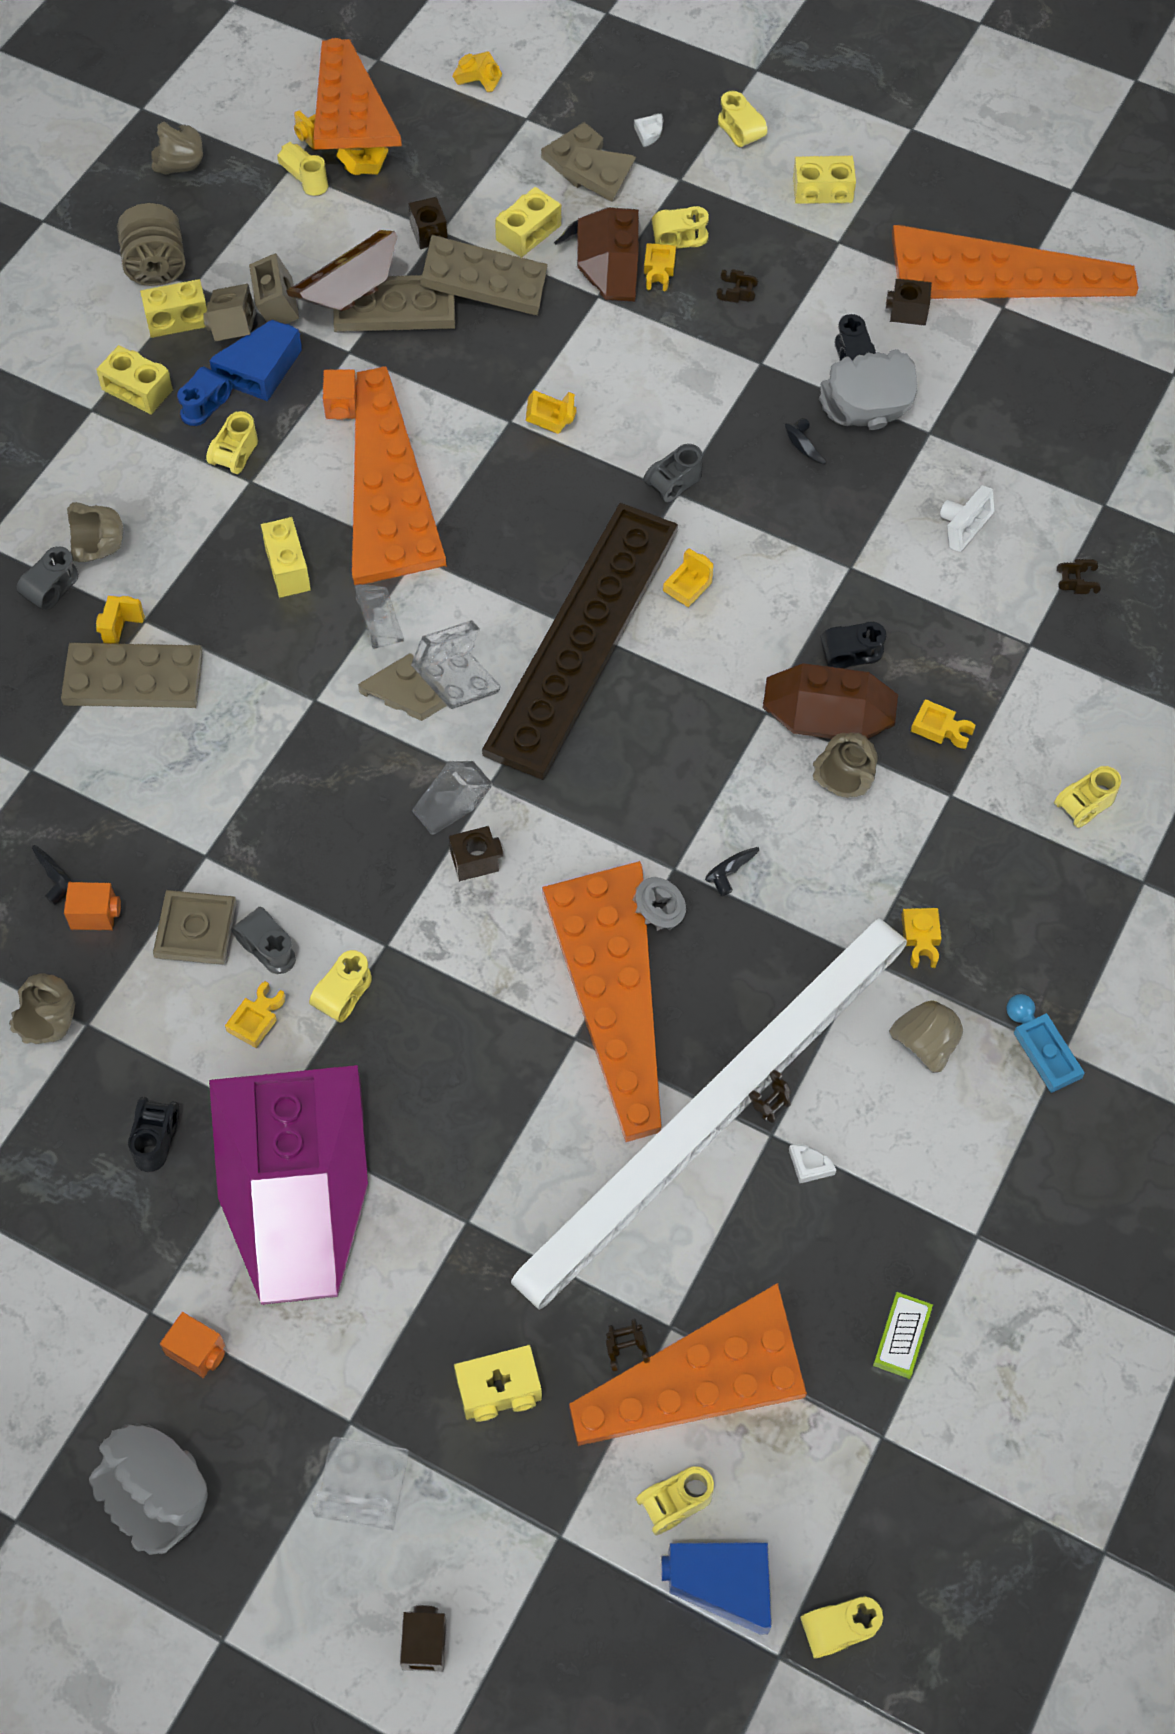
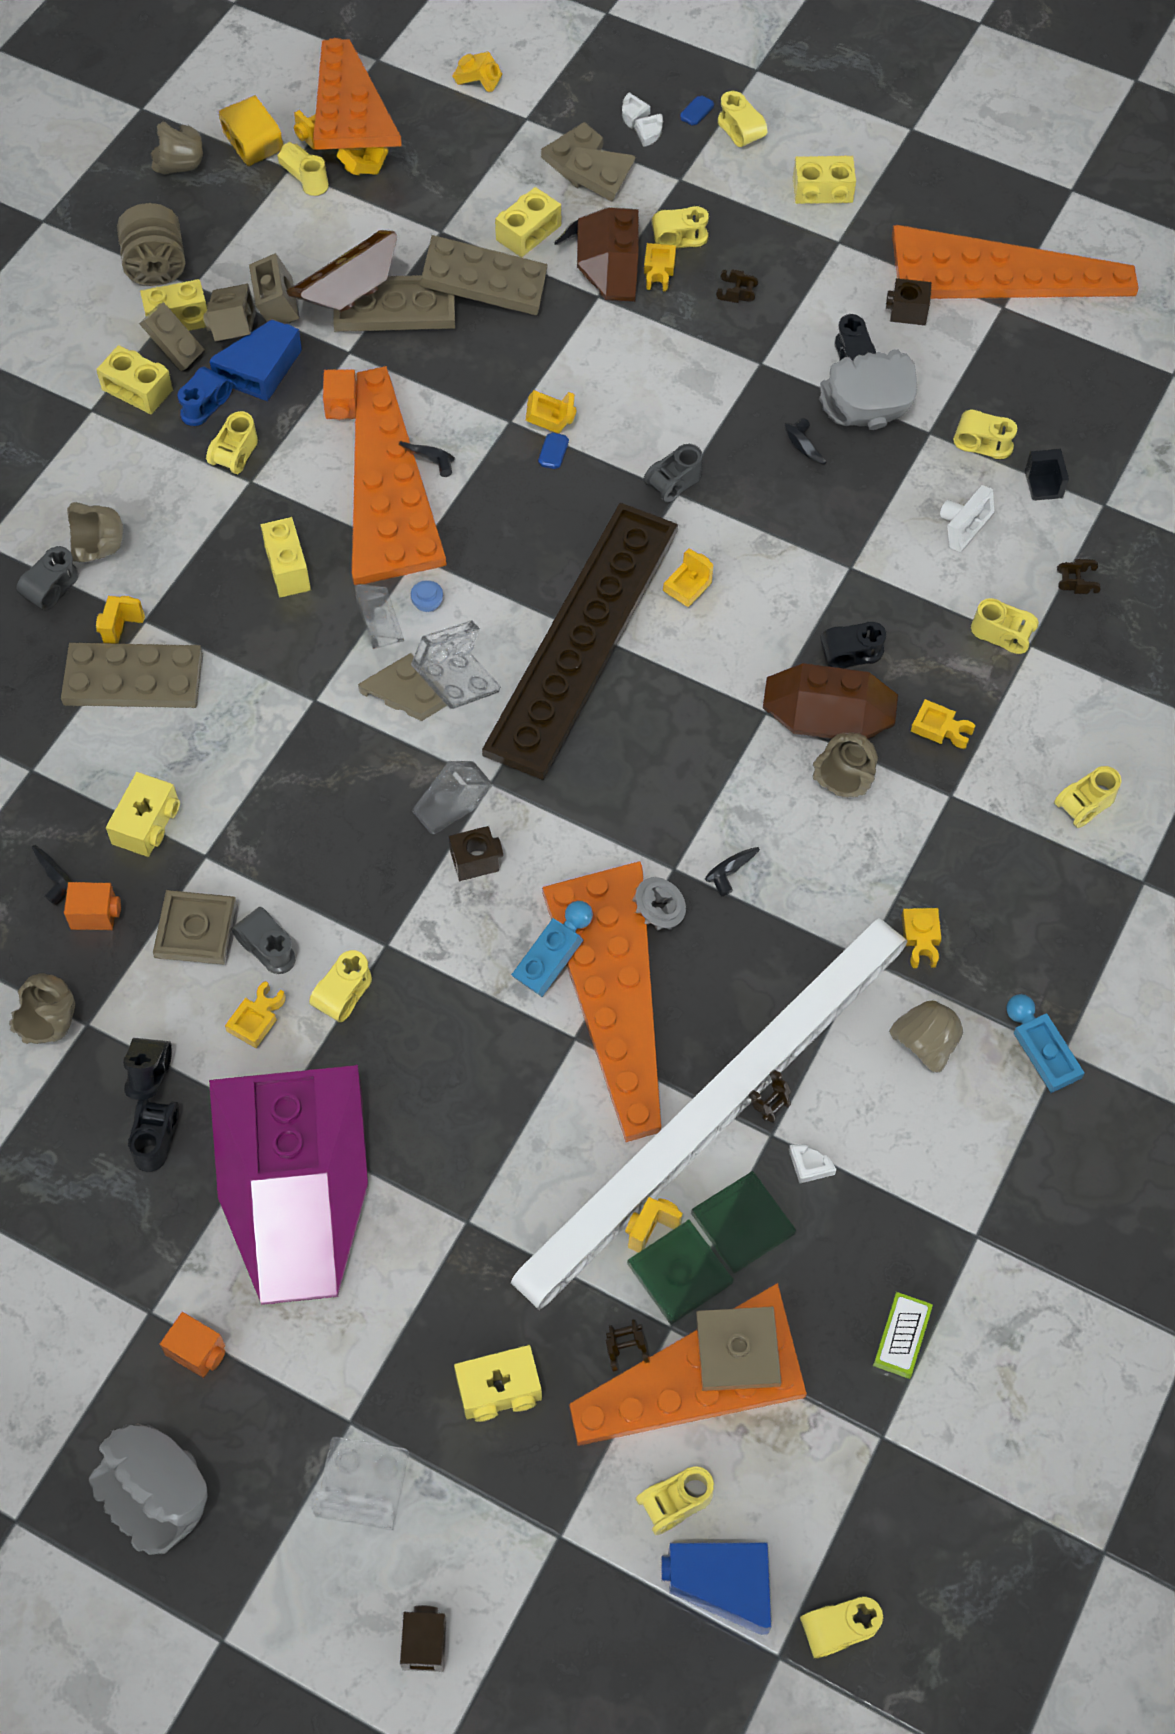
dark brown brick [408,196,448,249] -> none
none -> light yellow brick [106,772,180,857]
none -> black piece [123,1038,172,1100]
none -> dark tan plate [139,302,205,371]
none -> yellow piece [219,95,283,166]
none -> black bar [399,441,455,477]
none -> medium blue plate [411,580,443,612]
none -> dark azure plate [511,901,593,997]
none -> blue piece [538,432,569,469]
none -> white tile [622,93,650,129]
none -> yellow bracket [625,1197,683,1254]
none -> clear green plate [627,1219,734,1325]
none -> blue piece [680,96,714,125]
none -> clear green plate [691,1171,796,1274]
none -> dark tan plate [696,1307,781,1391]
none -> light yellow piece [953,410,1017,459]
none -> light yellow piece [971,598,1039,654]
none -> black panel [1024,449,1069,501]

